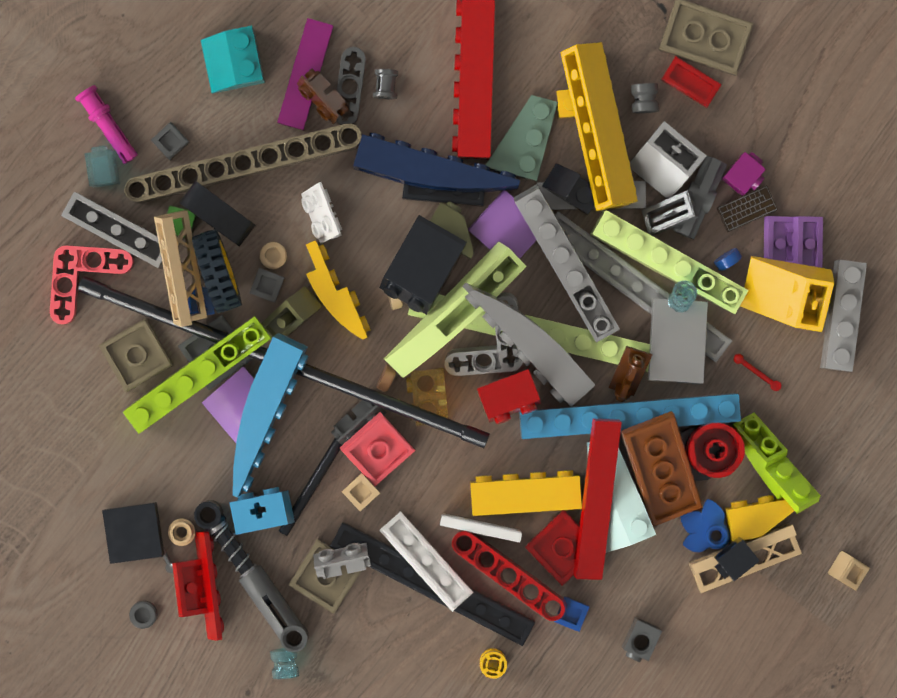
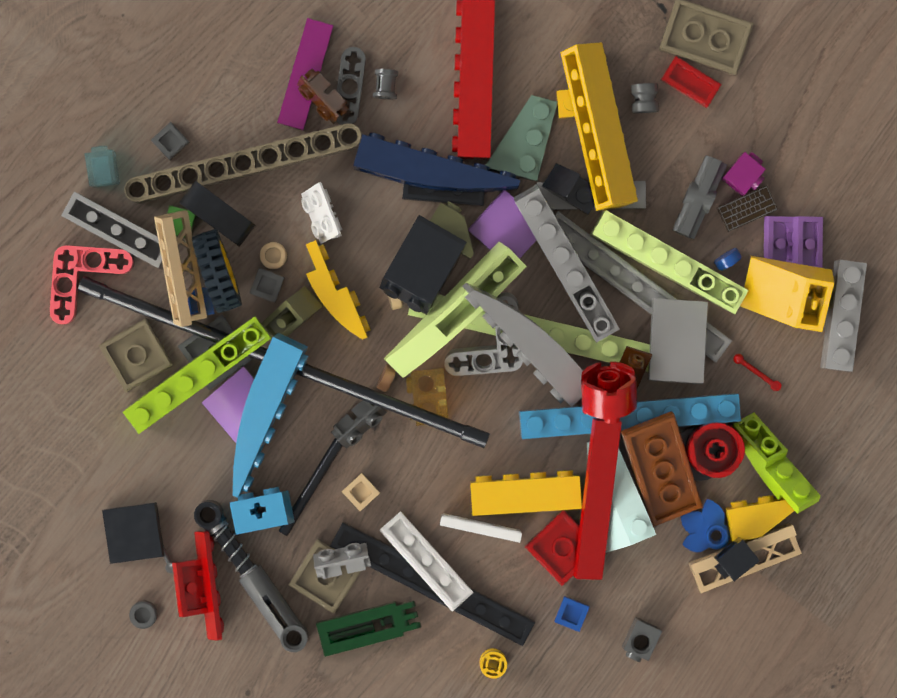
dark pink pin [75,85,138,165] -> none
tan plate [168,518,196,546] -> none
teal slope [201,25,265,94] -> none
clear light blue wheel [270,648,299,679] -> none
coral tile [340,412,416,486] -> none
red beam [452,531,567,621] -> none
red slope [477,369,541,424] -> none
light grey slope [630,121,706,199] -> none
dark grey tile [641,190,699,236] -> none
clear light blue bush [668,281,697,313] -> none
tan slope [828,551,870,591] -> none
none -> dark green hinge [316,601,421,657]
none -> red brick [581,362,637,424]

